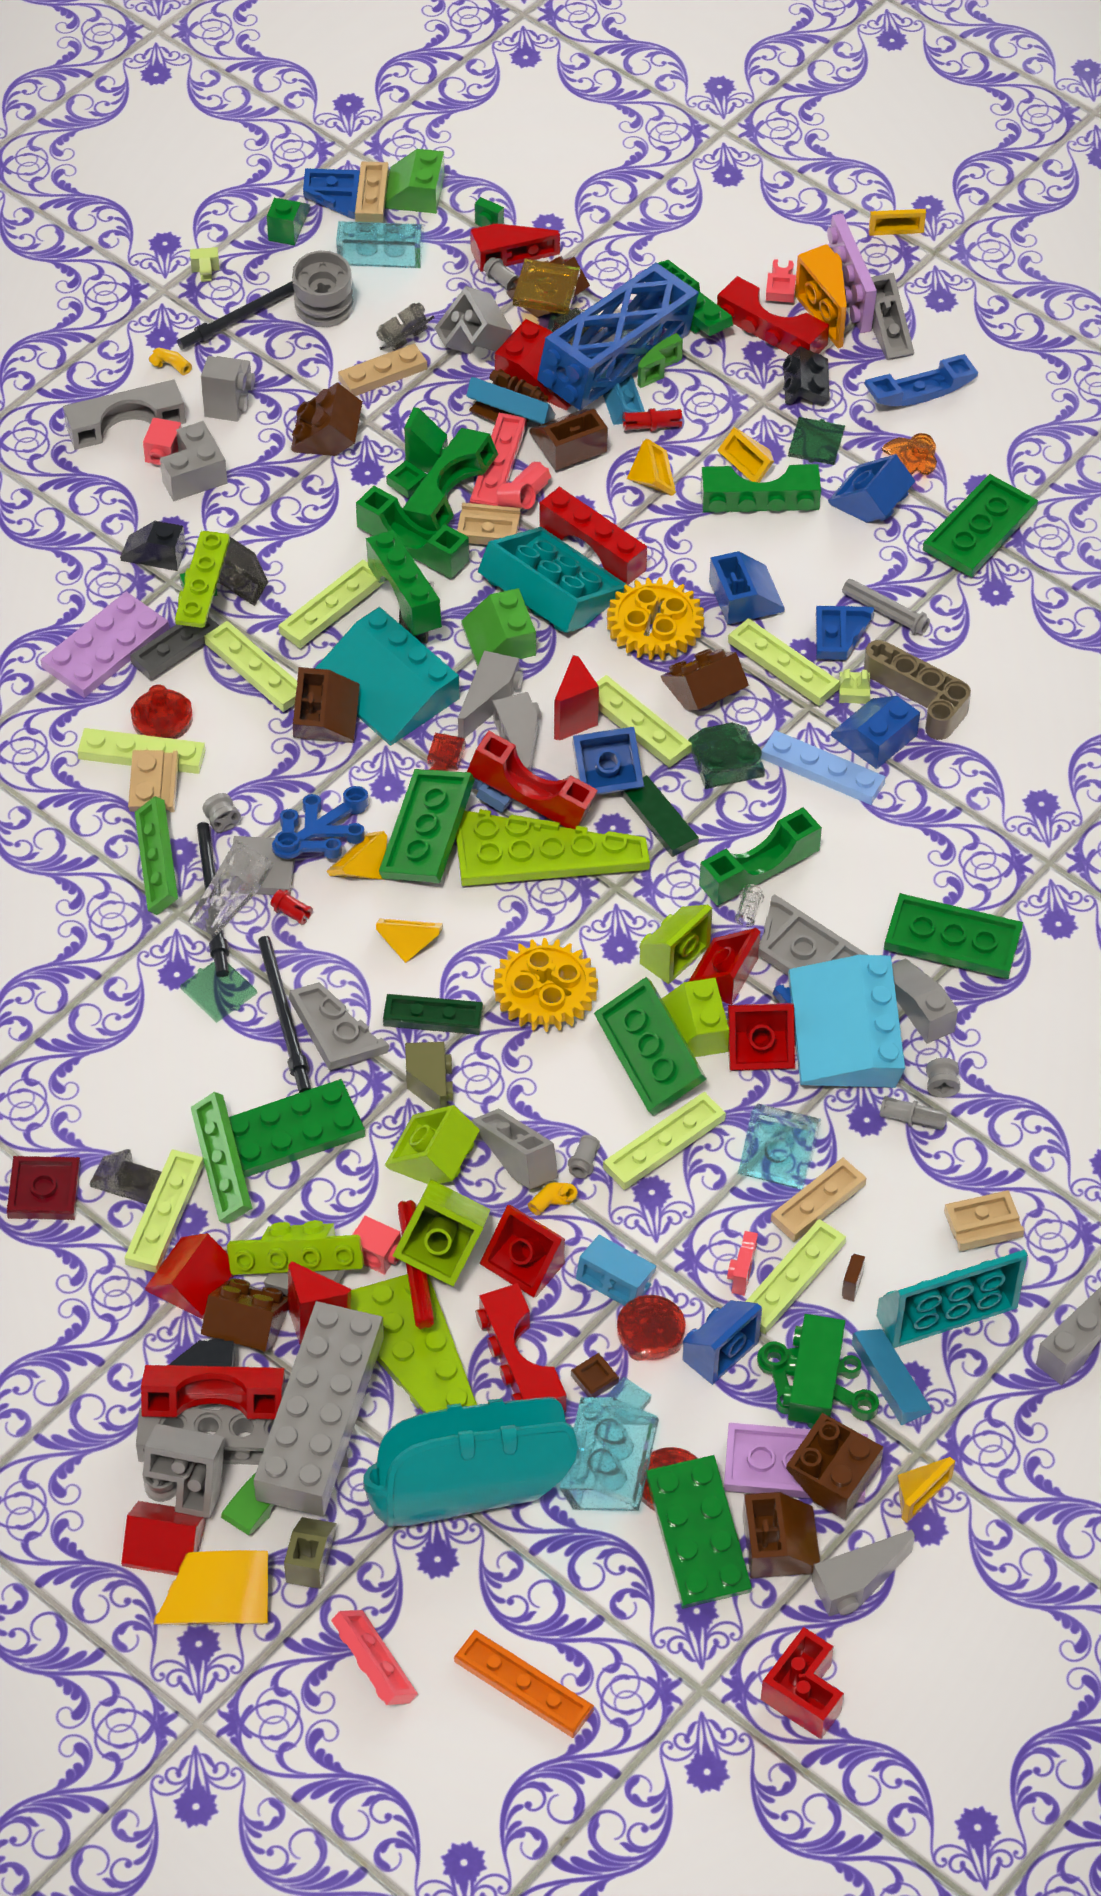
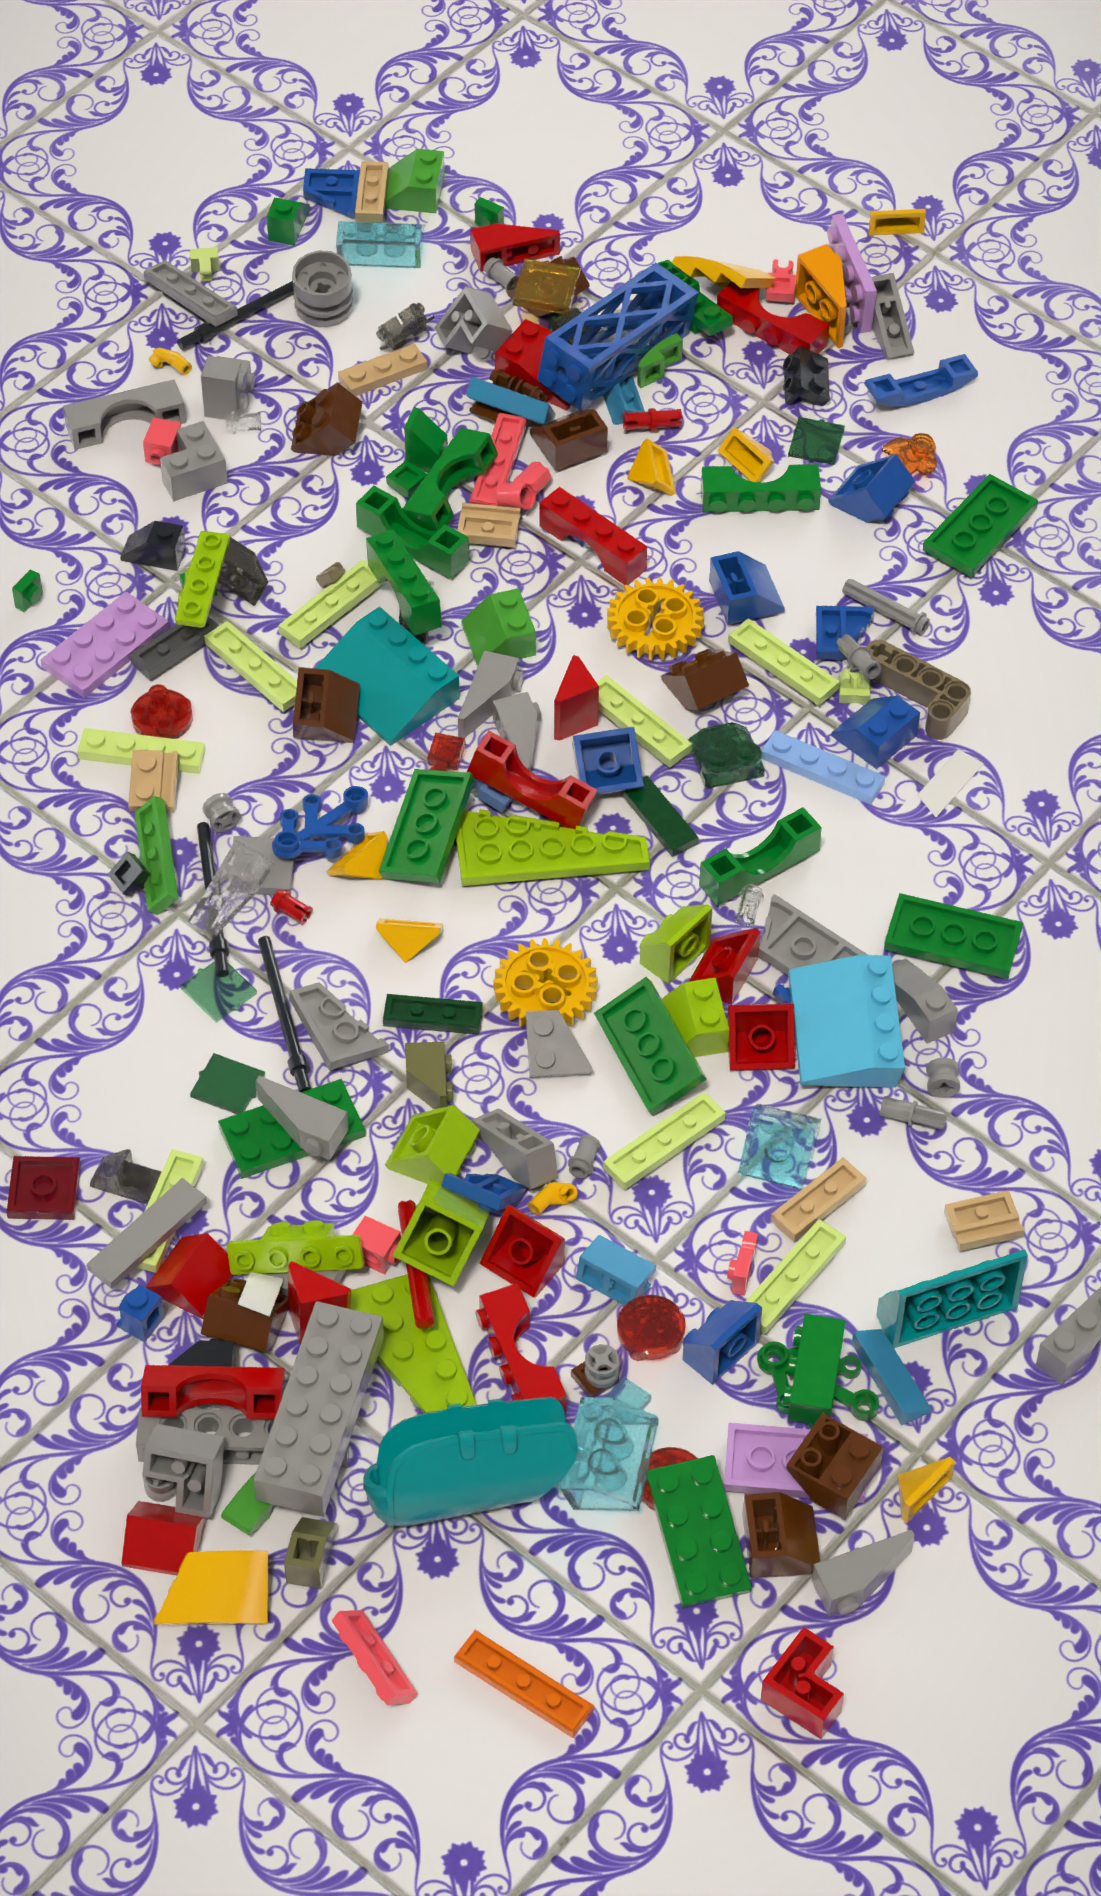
bright green plate [190,1092,252,1224] -> none
teal slope [478,527,629,633] -> none
reddish brown tile [842,1253,865,1302] -> none
none -> green plate [12,569,43,613]
none -> light grey tile [87,1178,207,1289]
none -> plate [107,851,150,897]
none -> blue brick [116,1284,165,1342]
none -> light grey tile [144,260,238,326]
none -> clear green piece [190,1053,265,1114]
none -> clear pin [226,411,261,434]
none -> white sticker [238,1272,284,1316]
none -> light grey slope [256,1076,348,1160]
none -> dark tan tile [315,562,346,587]
none -> blue wing [441,1173,526,1212]
none -> light grey wing [526,1010,593,1078]
none -> light grey wheel [585,1344,619,1388]
none -> yellow slope [672,256,775,290]
none -> light grey axle [836,634,882,679]
none -> white sticker [917,749,984,817]

